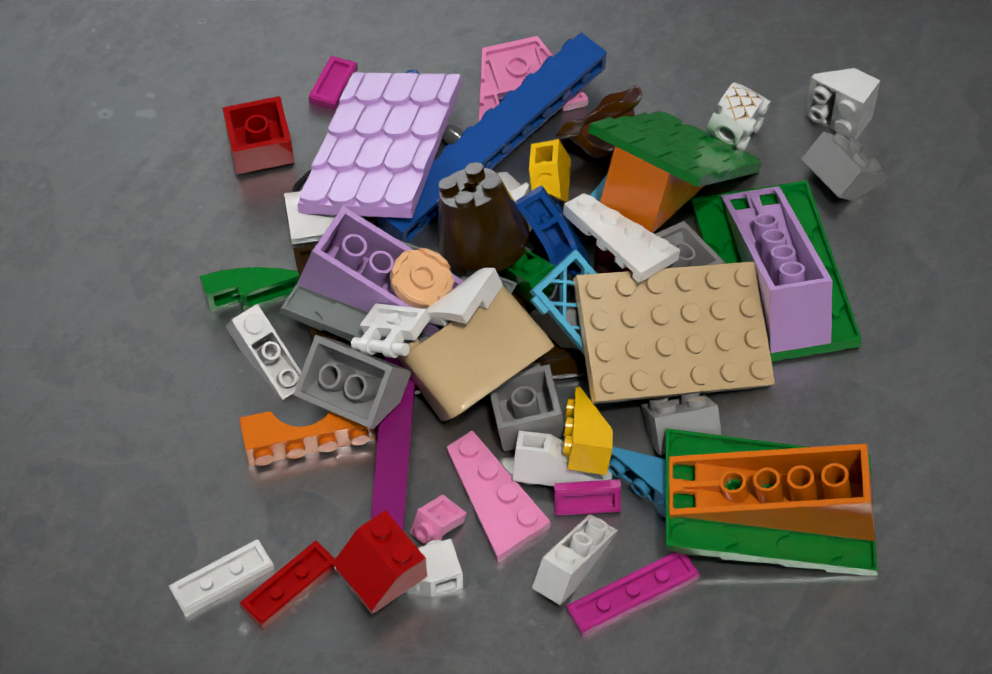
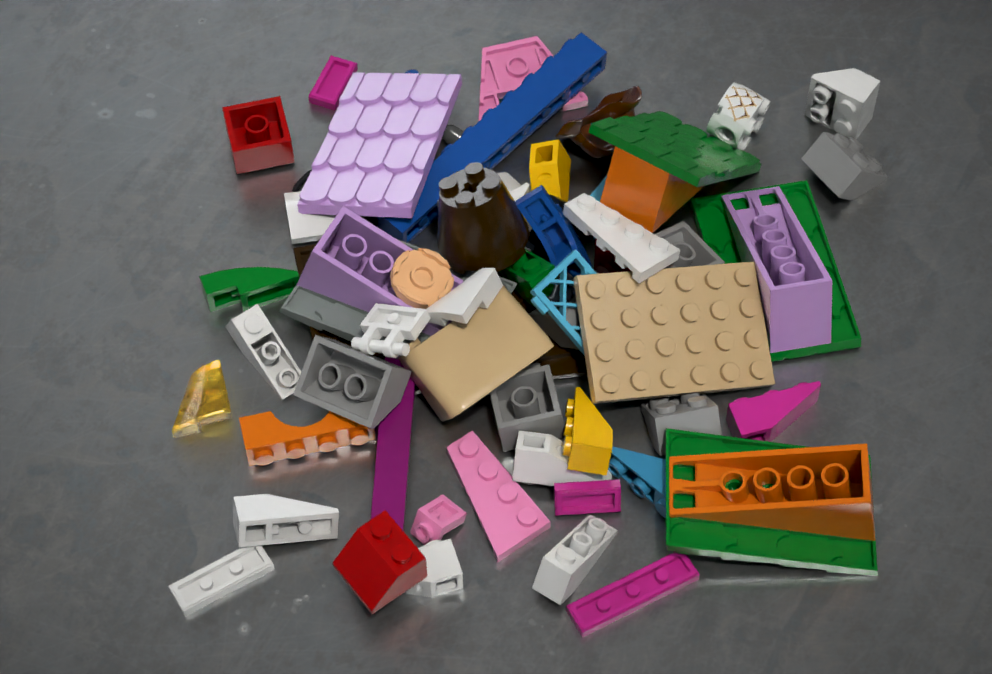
red tile [240,540,335,630] -> none
none -> clear yellow slope [172,360,233,438]
none -> white slope [233,494,339,548]
none -> dark pink slope [726,381,821,442]

